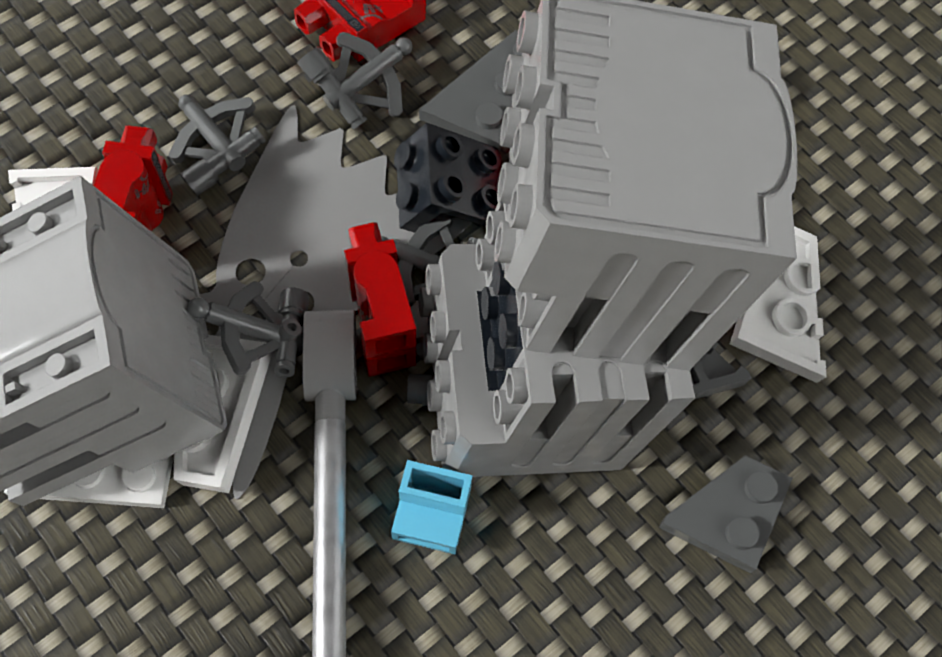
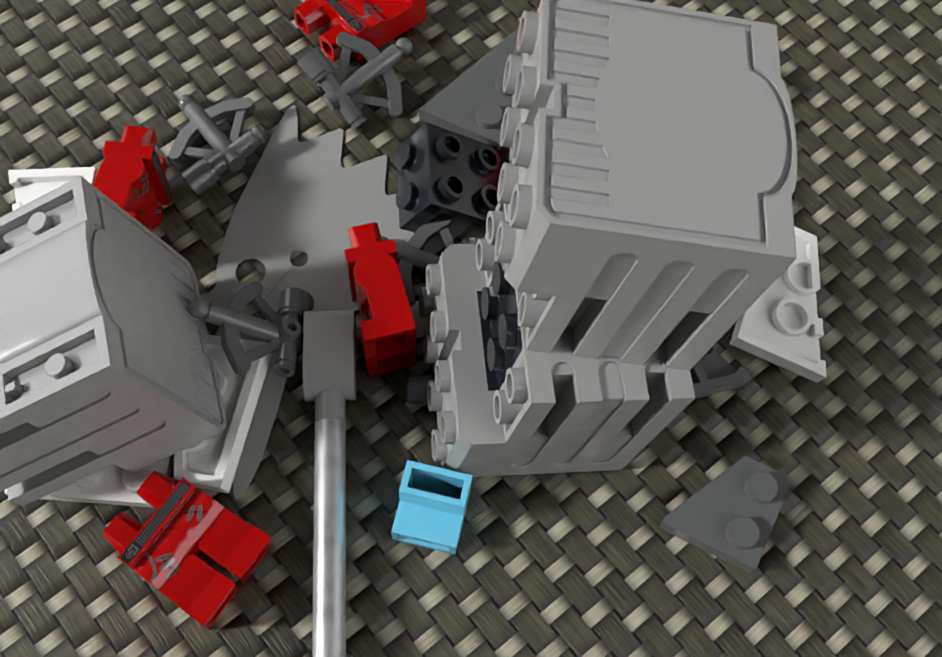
none -> red hips [102,470,273,630]

